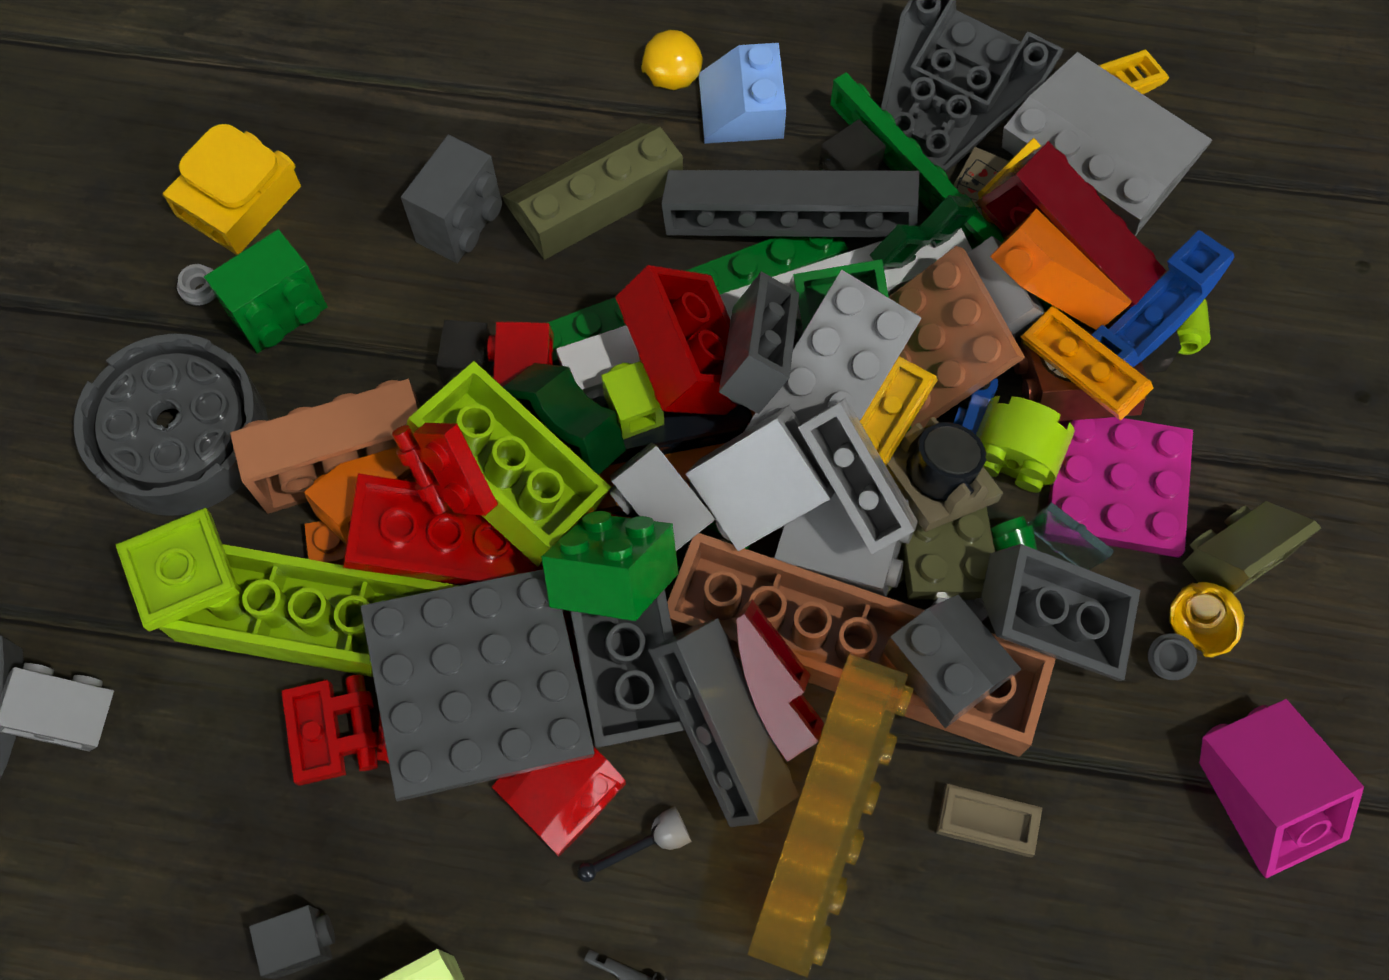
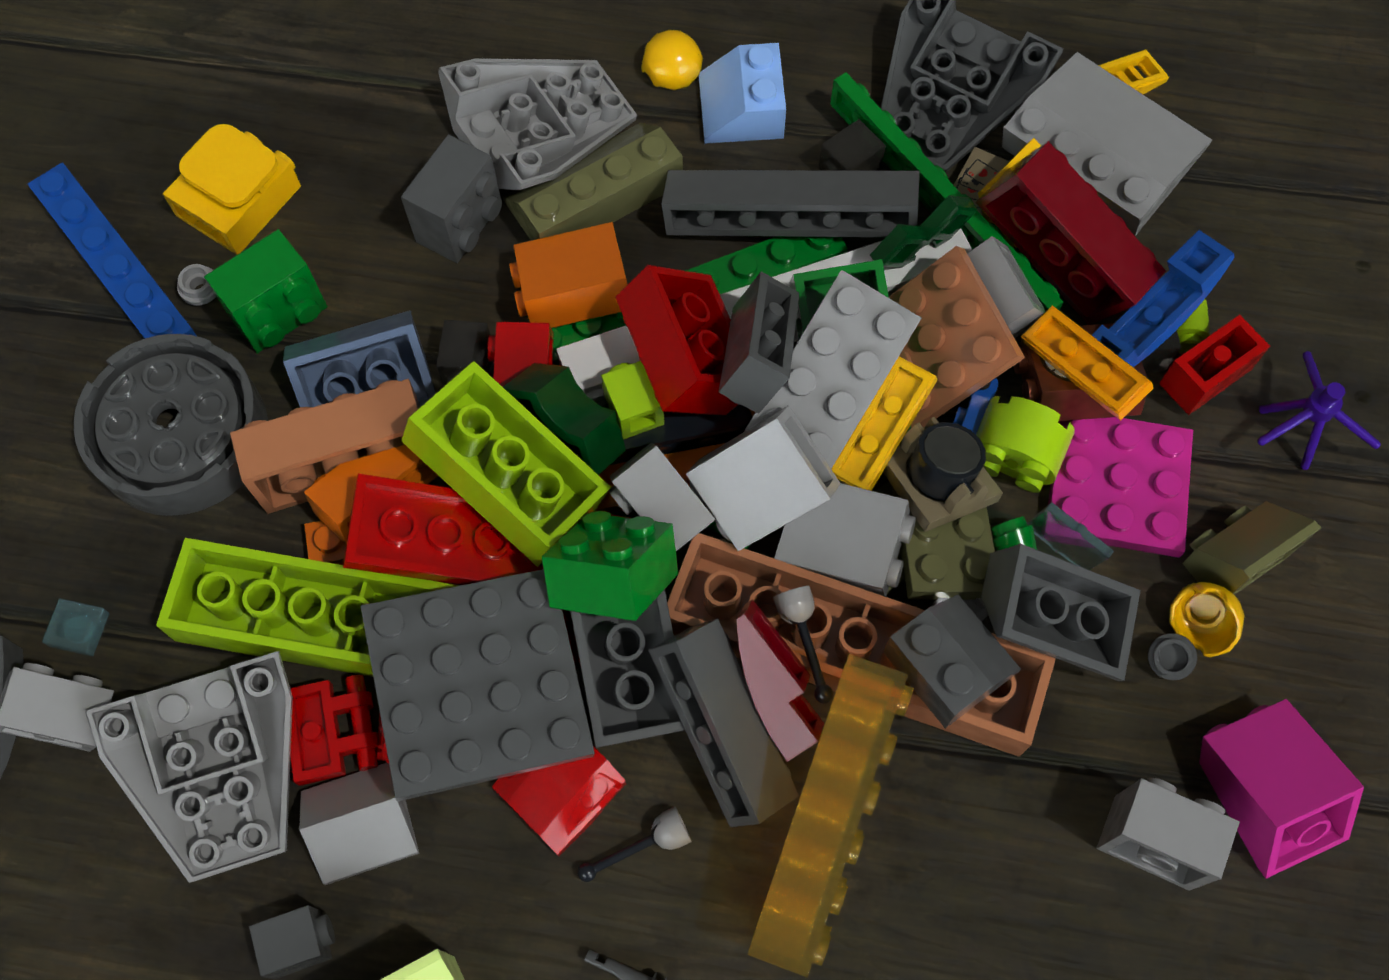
lime tile [116,508,240,632] -> none
red plate [392,423,498,516] -> none
light grey brick [798,398,918,554] -> none
dark tan tile [936,784,1042,858] -> none
orange slope [990,208,1132,330] -> none
none -> blue plate [27,162,197,338]
none -> clear light blue plate [42,598,110,656]
none -> light grey wedge [86,651,293,883]
none -> sand blue slope [283,310,436,407]
none -> light grey slope [299,763,419,885]
none -> light grey wedge [439,58,637,190]
none -> orange brick [509,222,628,328]
none -> hinge [773,586,833,704]
none -> light grey brick [1096,777,1240,891]
none -> red brick [1159,314,1270,415]
none -> dark purple plant [1257,351,1381,470]

